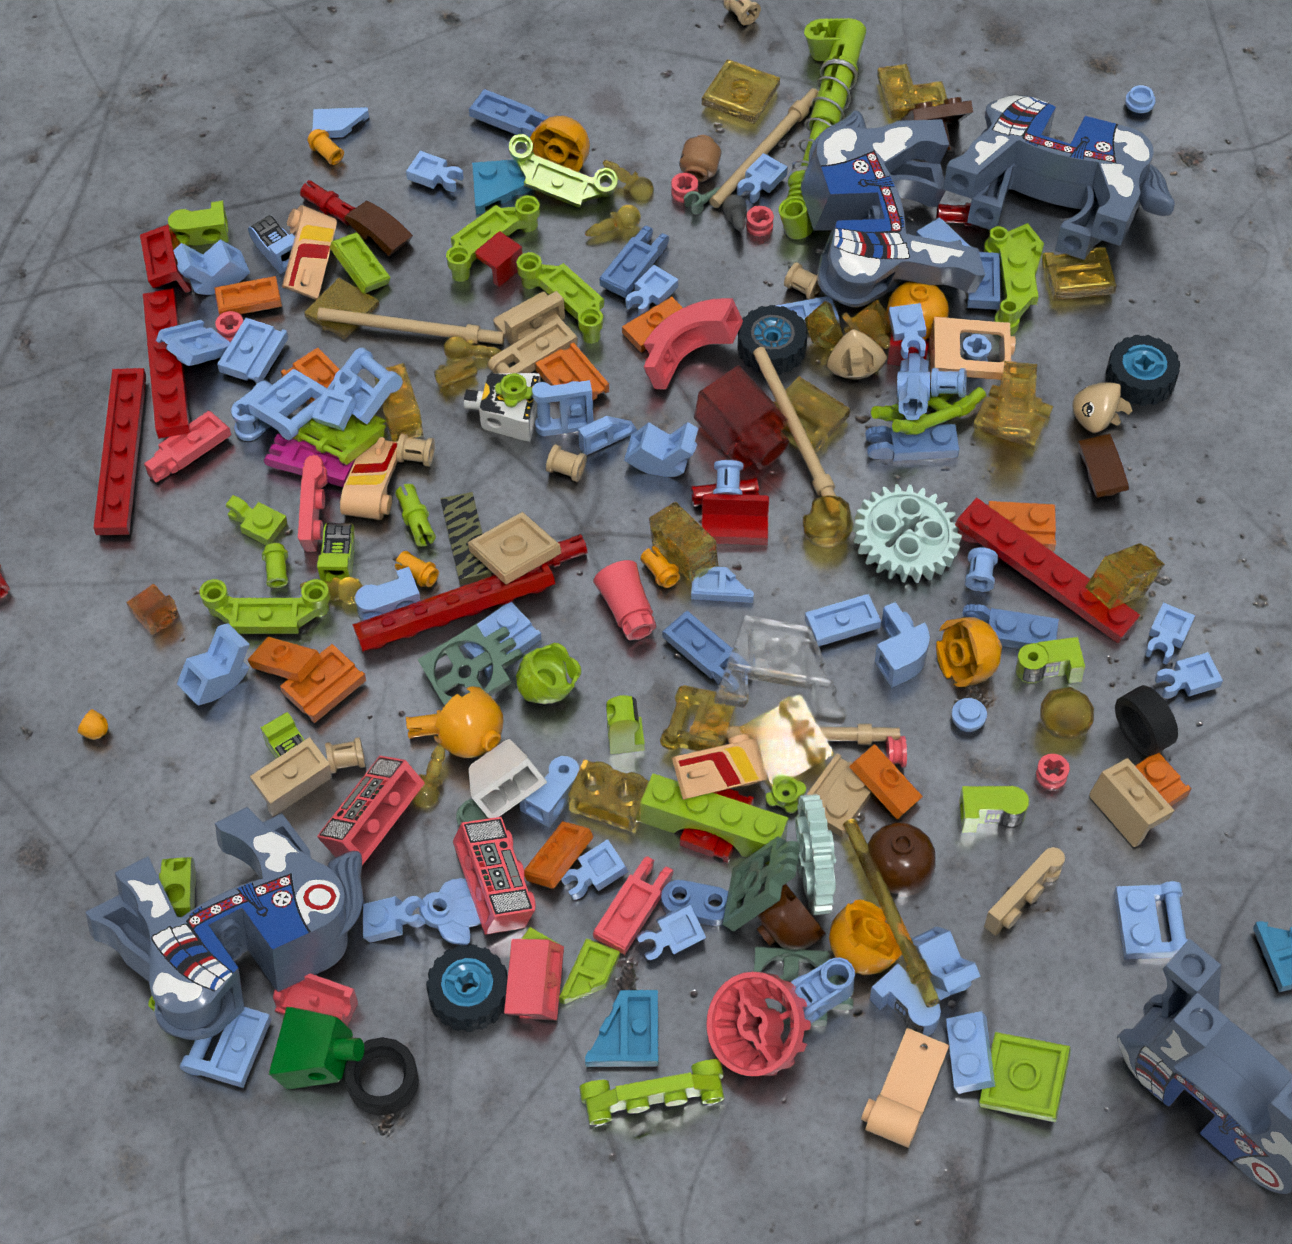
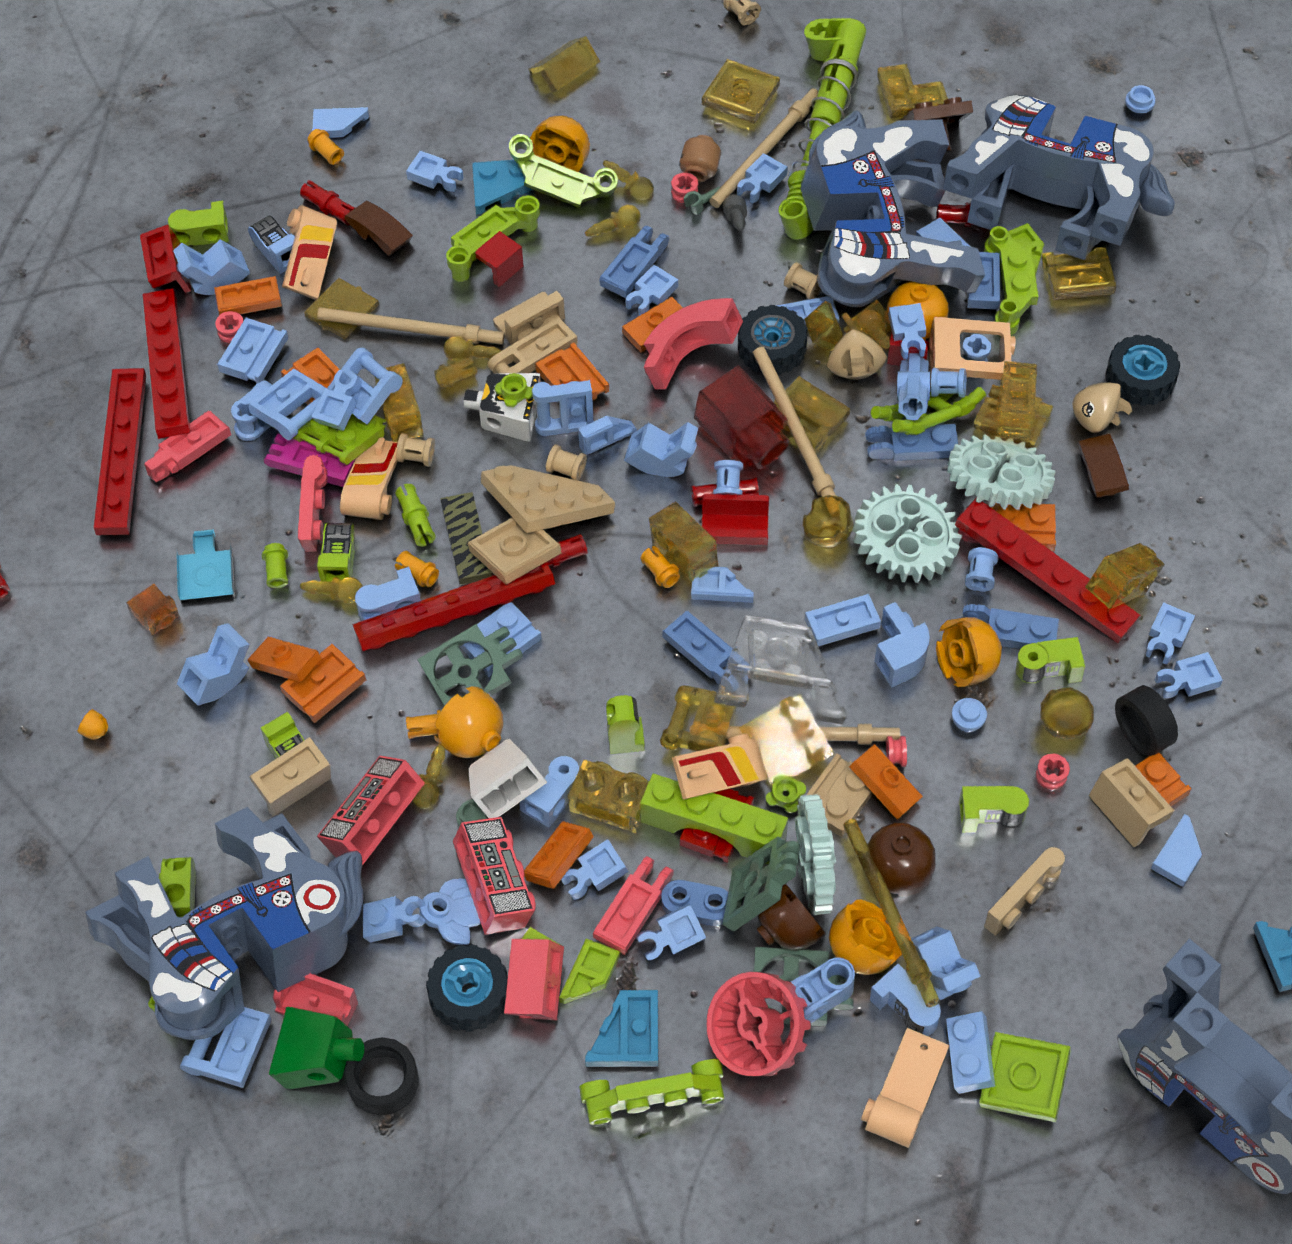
light blue plate [156,320,230,366] -> none
lime plate [199,579,330,634] -> none
lime plate [225,495,287,545] -> none
tan bush [325,737,365,774] -> none
lime plate [330,232,391,294] -> none
medium blue hinge [469,89,549,138] -> none
lime hair [516,643,581,704] -> none
lime plate [517,252,604,344] -> none
coral plant [593,560,656,641] -> none
coral bush [746,206,774,237] -> none
light blue plate [1114,881,1188,960] -> none
none -> medium azure piece [177,529,235,604]
none -> tan plate [481,465,615,533]
none -> clear yellow panel [528,36,600,92]
none -> light aqua gear [947,434,1055,510]
none -> light blue tile [1151,814,1202,887]

